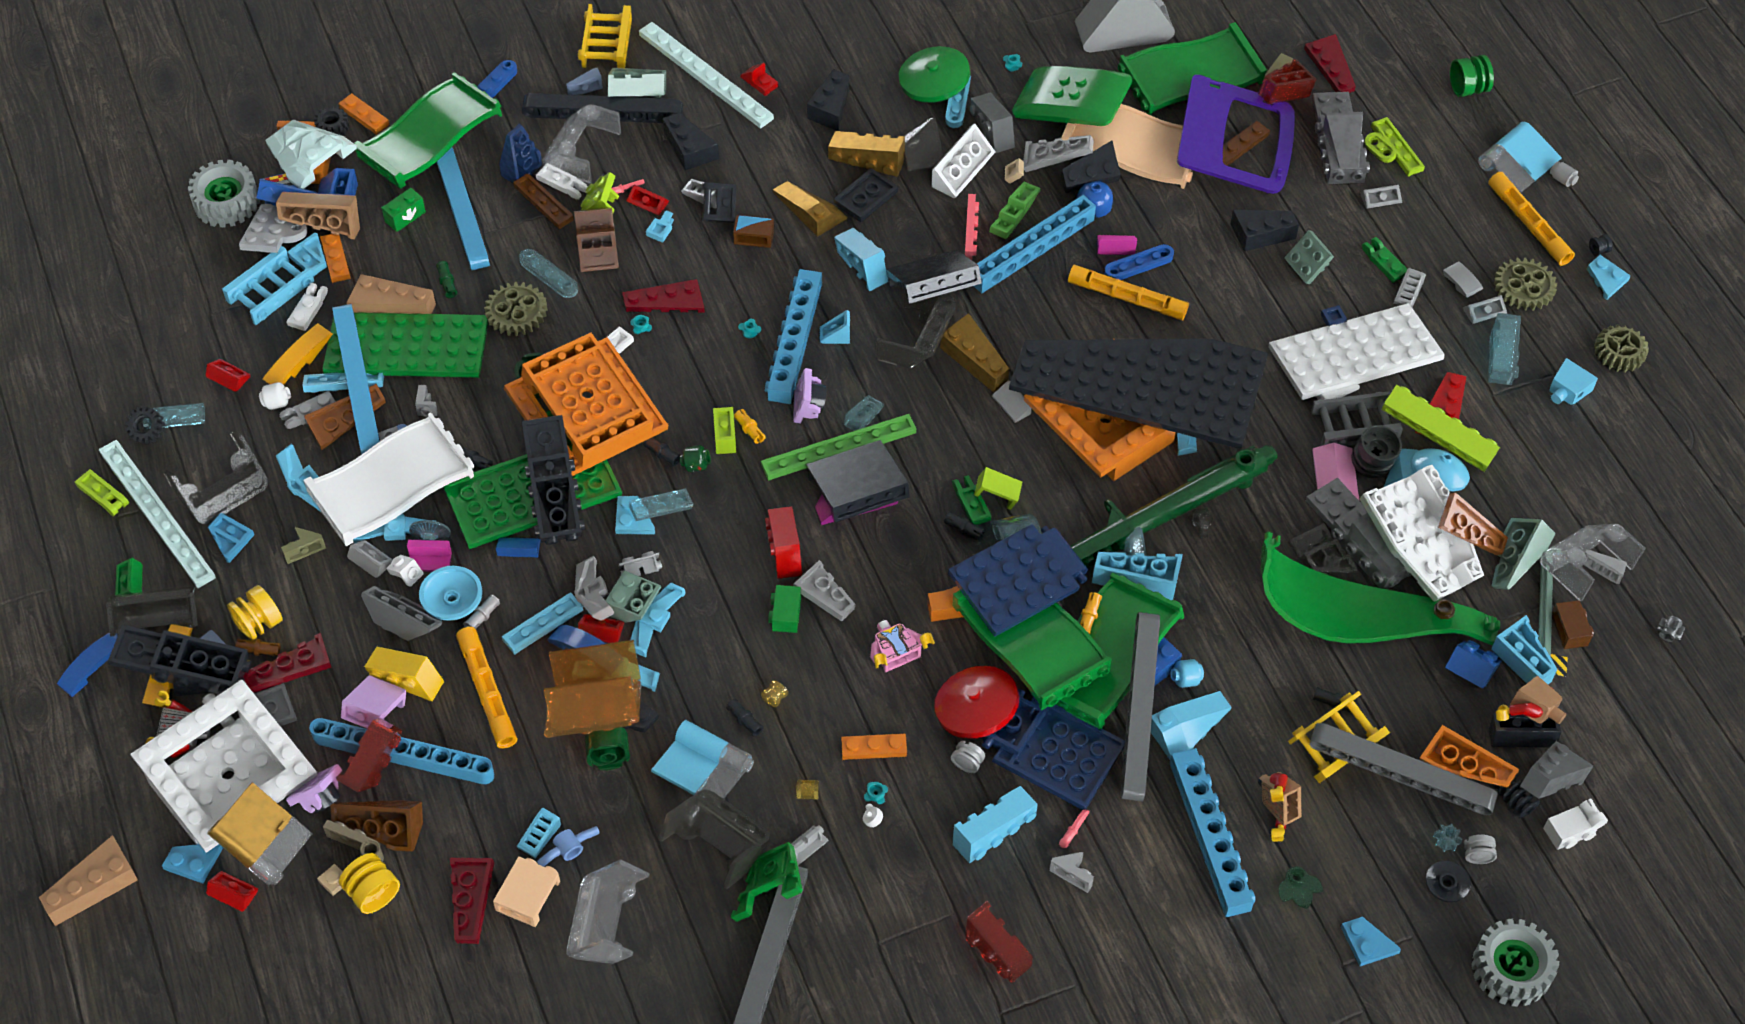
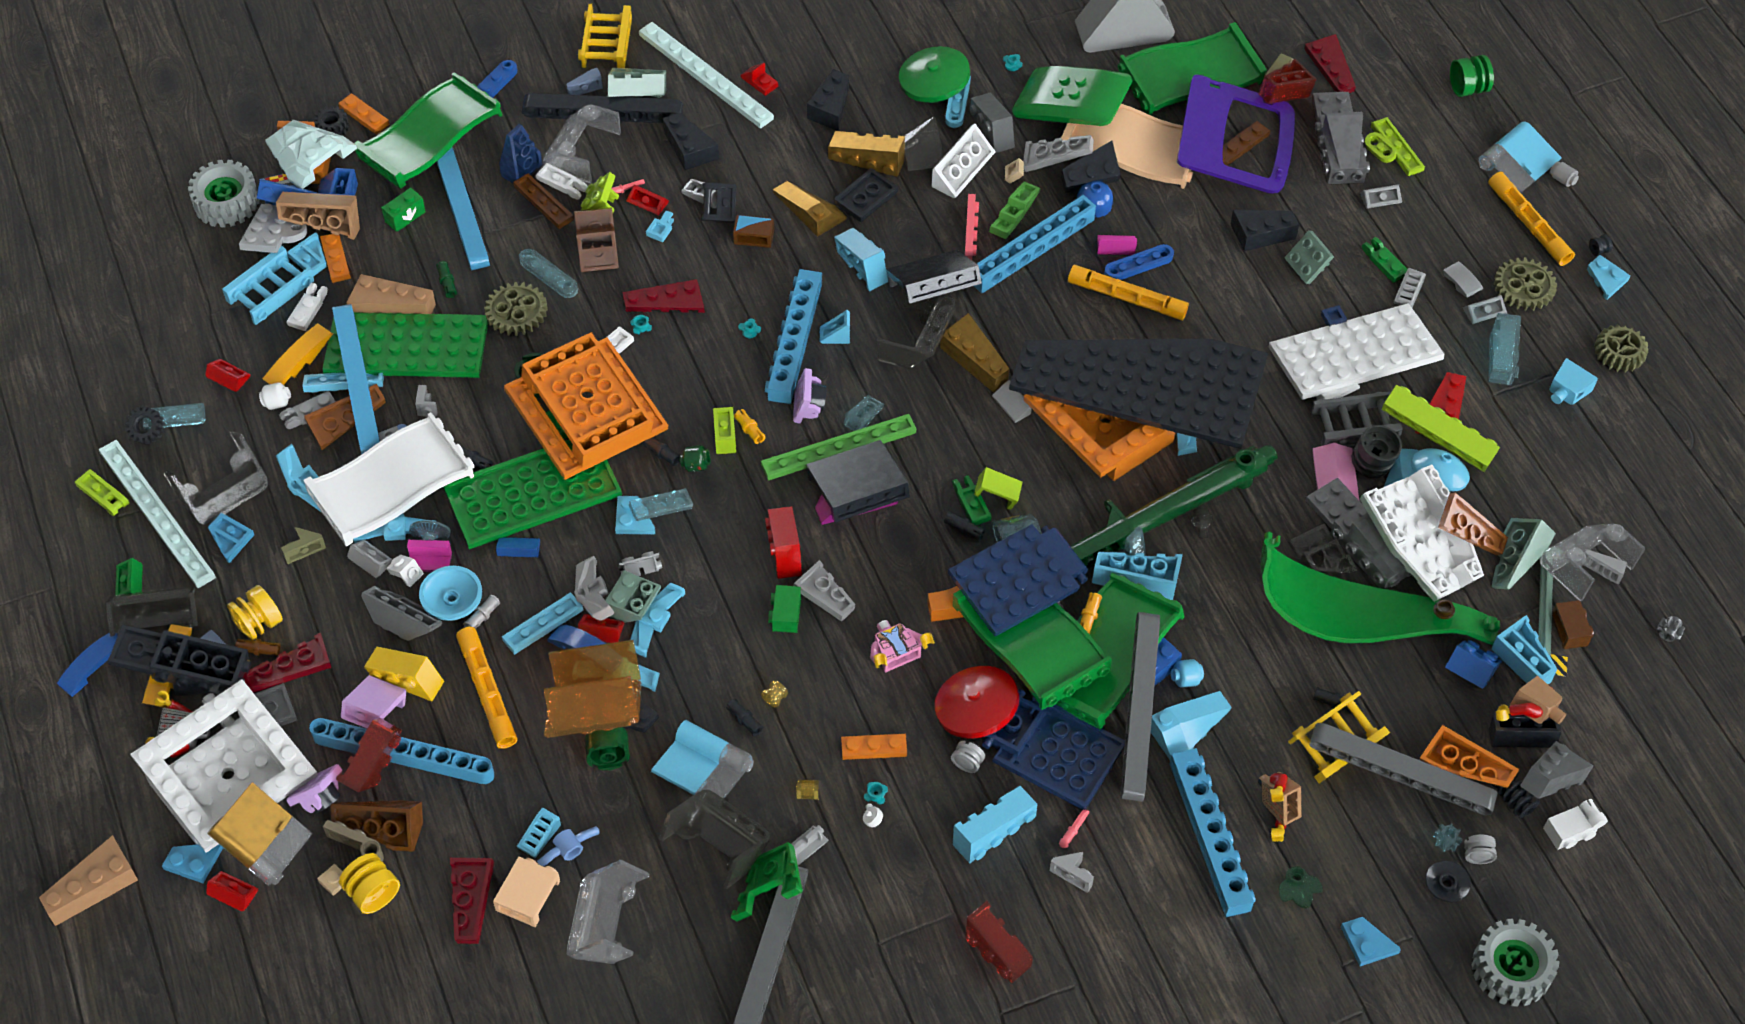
black wedge [522,415,585,545] -> none

